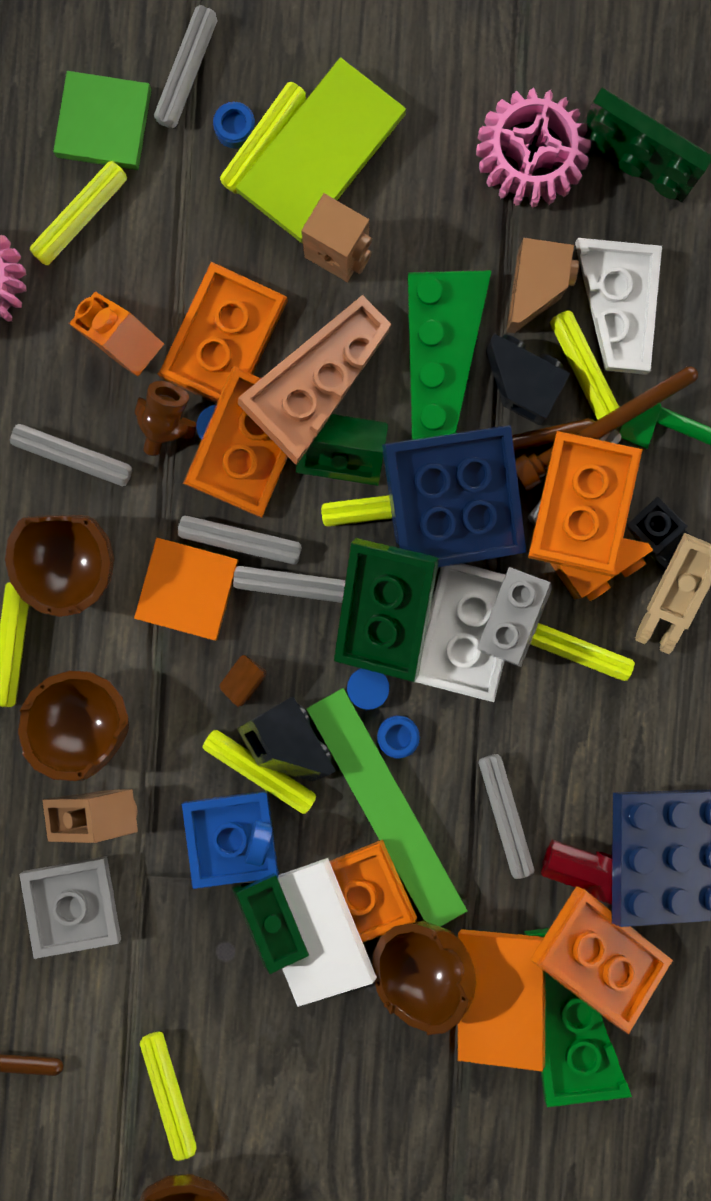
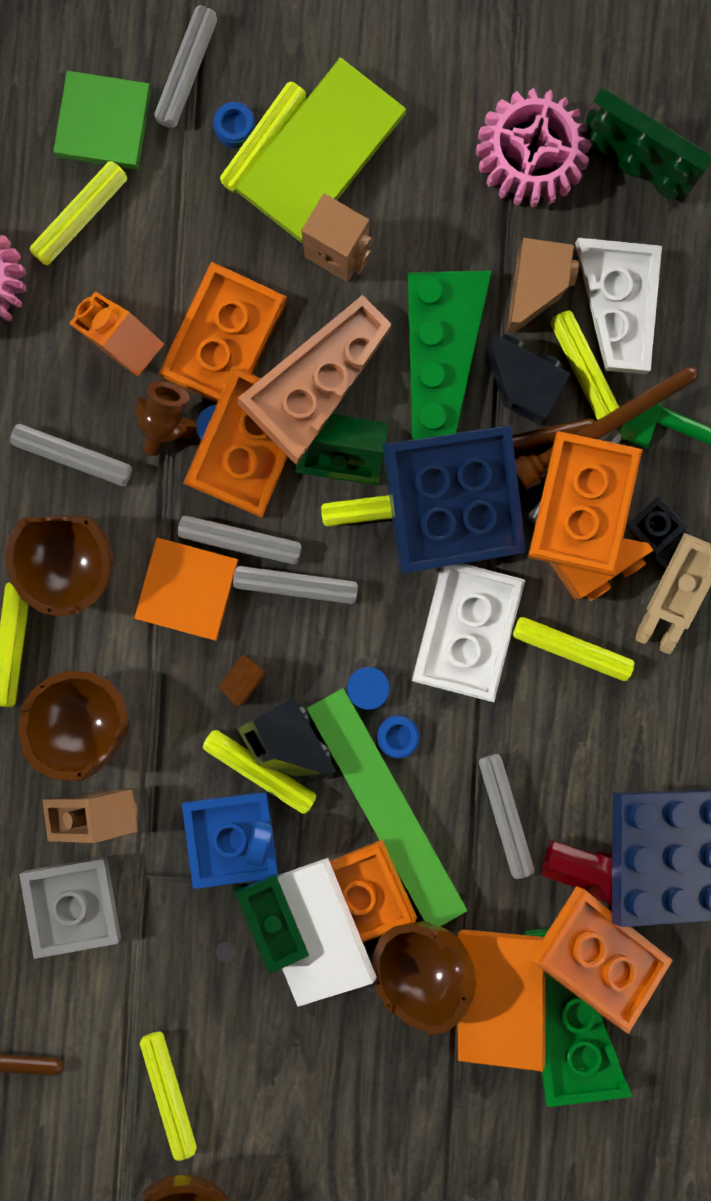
dark green plate [334,538,439,682] -> none
light grey brick [477,567,552,667] -> none

